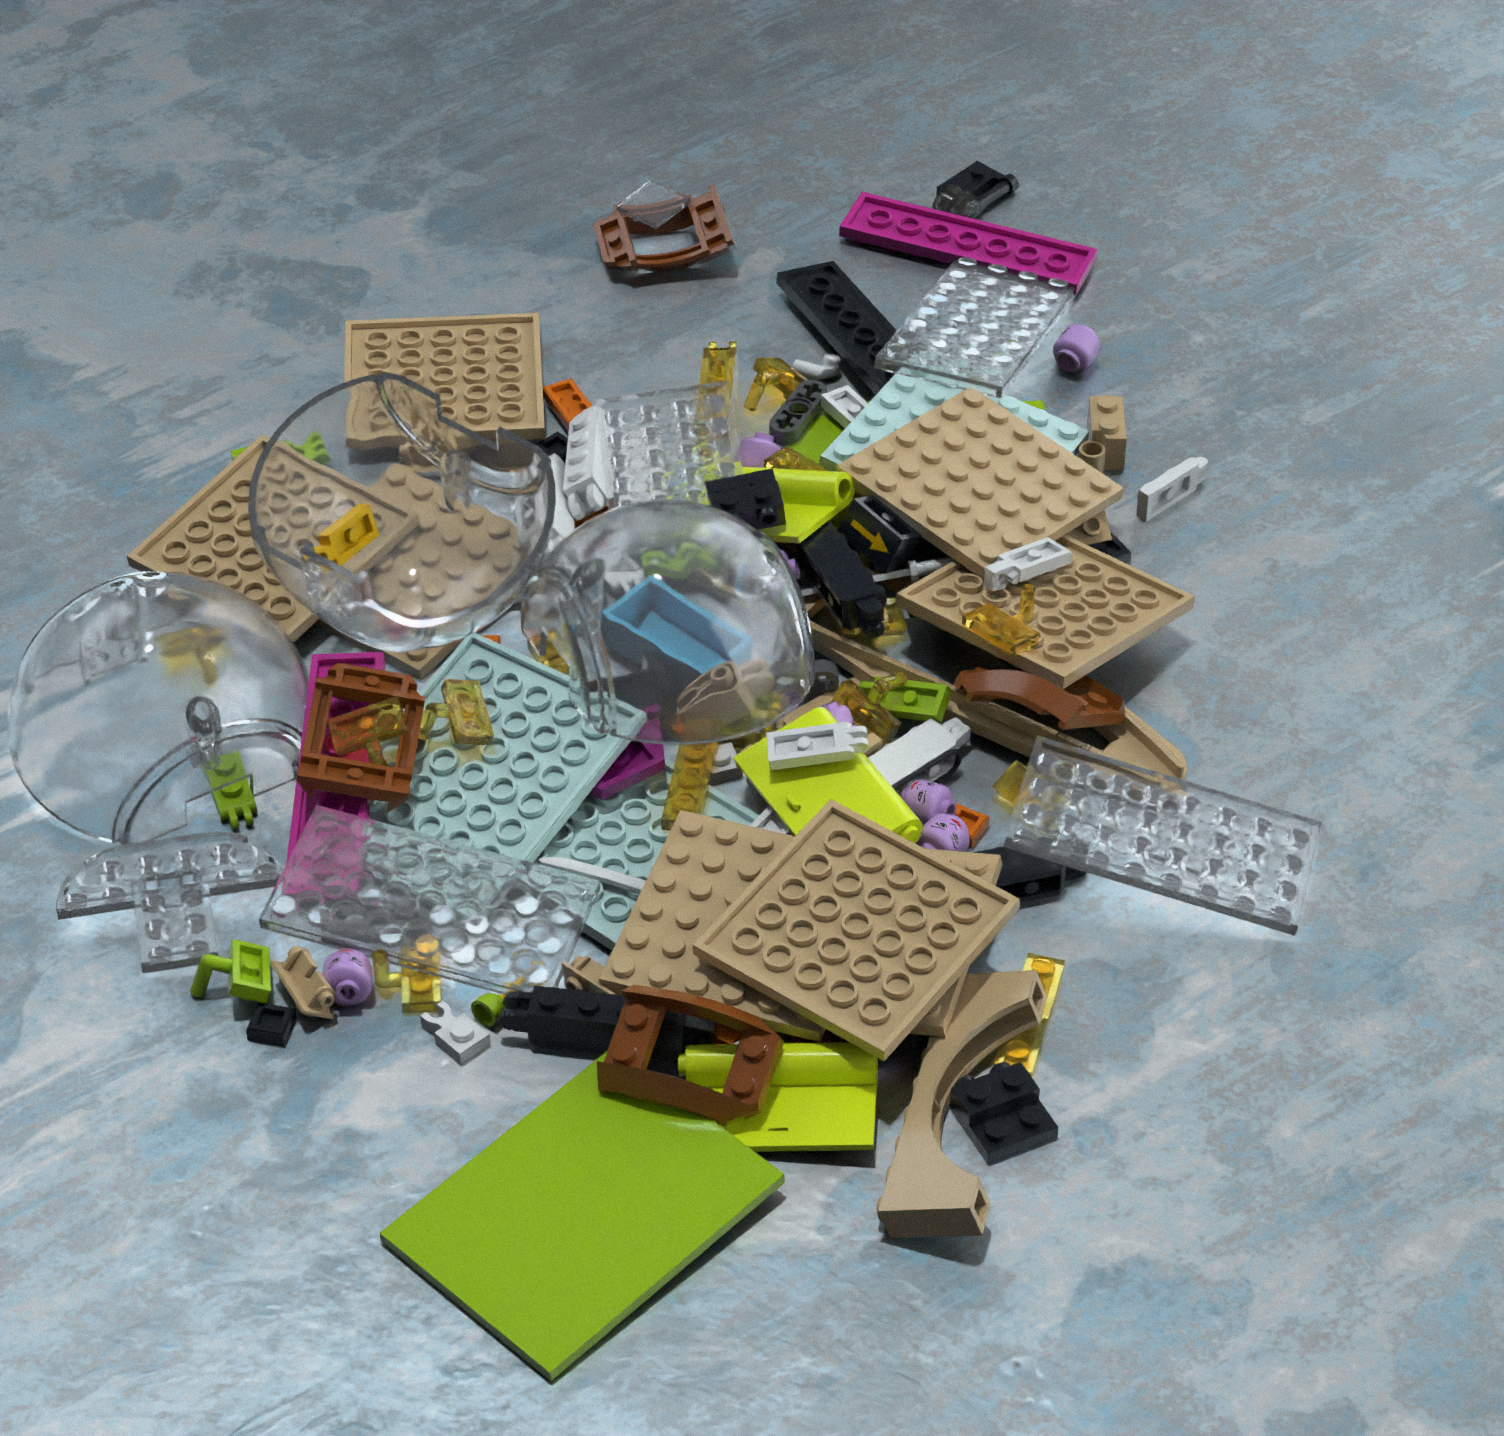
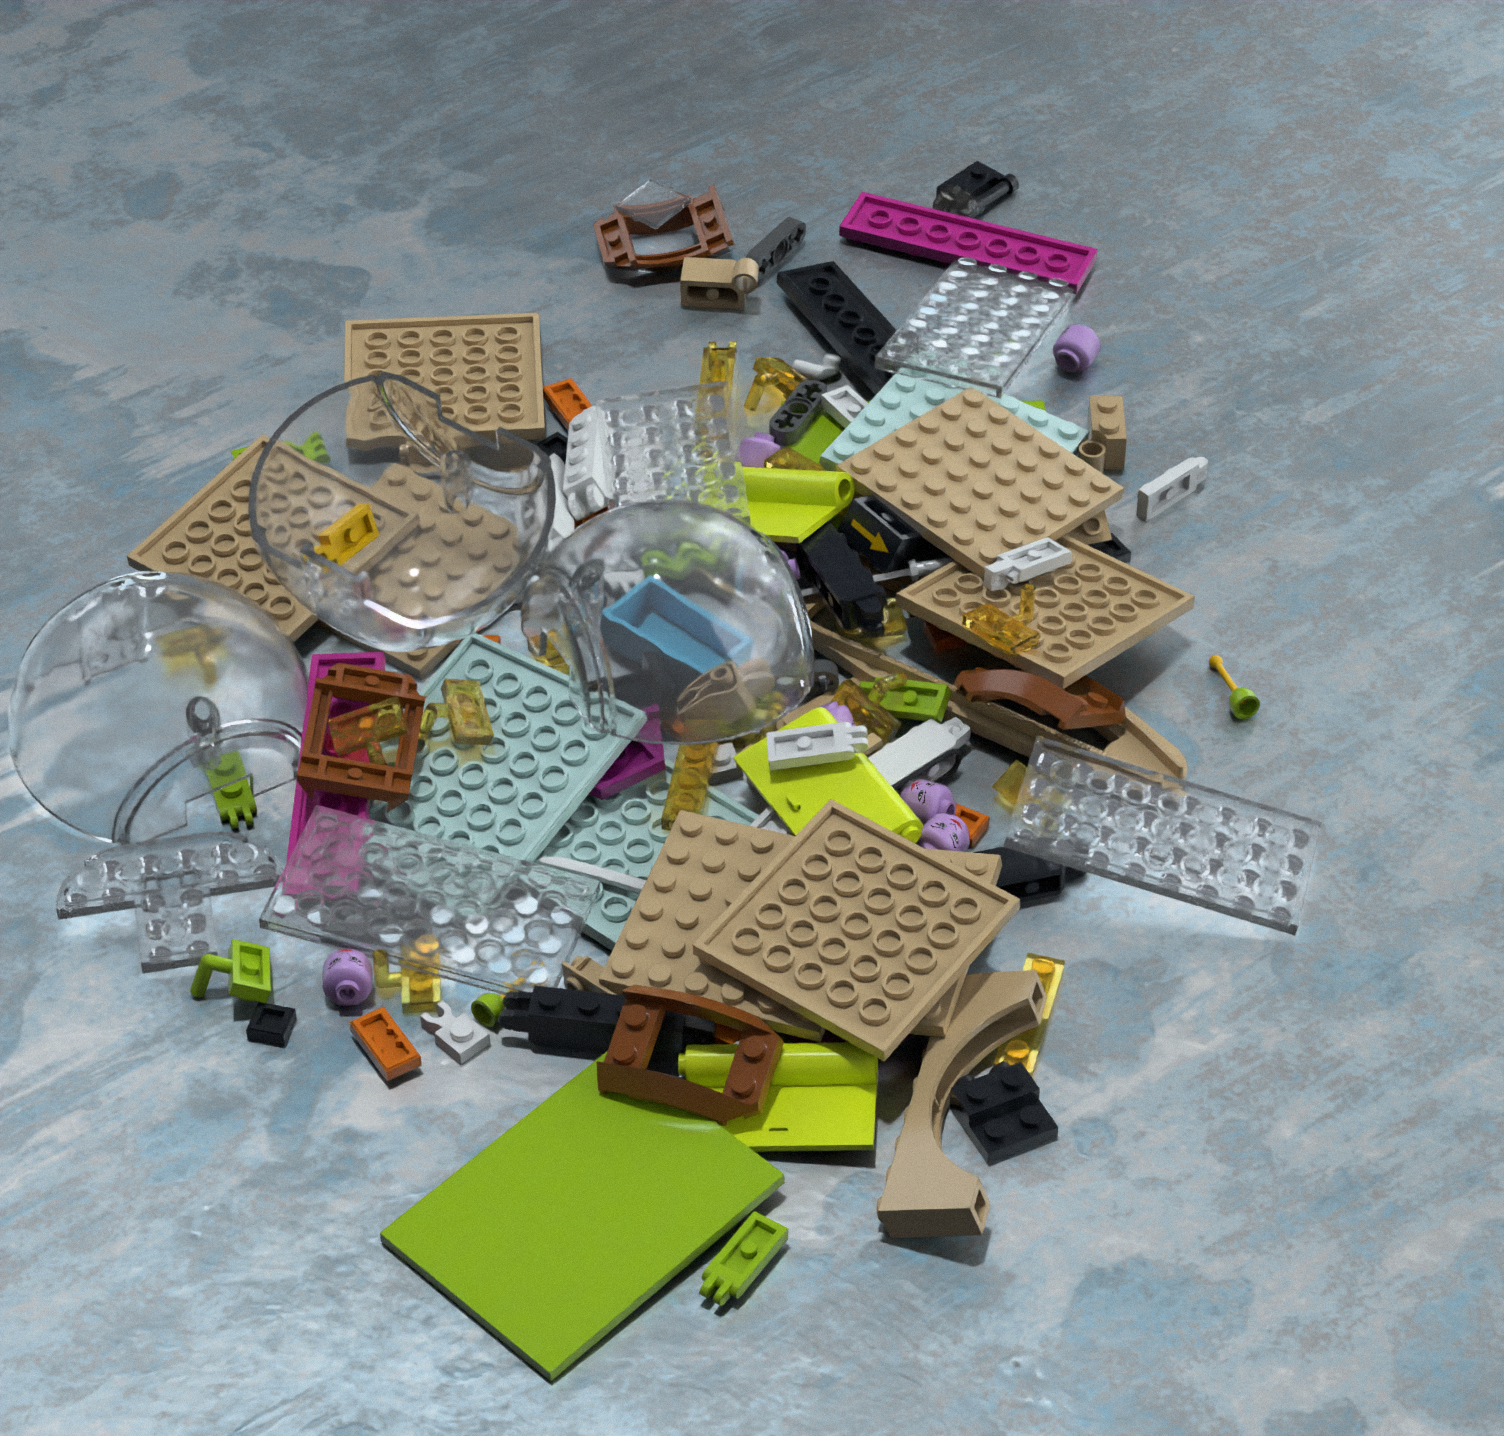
tan hinge [270,946,335,1019] -> none
black plate [705,468,786,538] -> none
none -> orange plate [349,1006,422,1081]
none -> tan hinge [680,257,759,309]
none -> lime hinge [699,1211,788,1306]
none -> dark grey beam [745,217,806,281]
none -> tile [924,621,969,652]
none -> lime hinge [1209,655,1260,719]

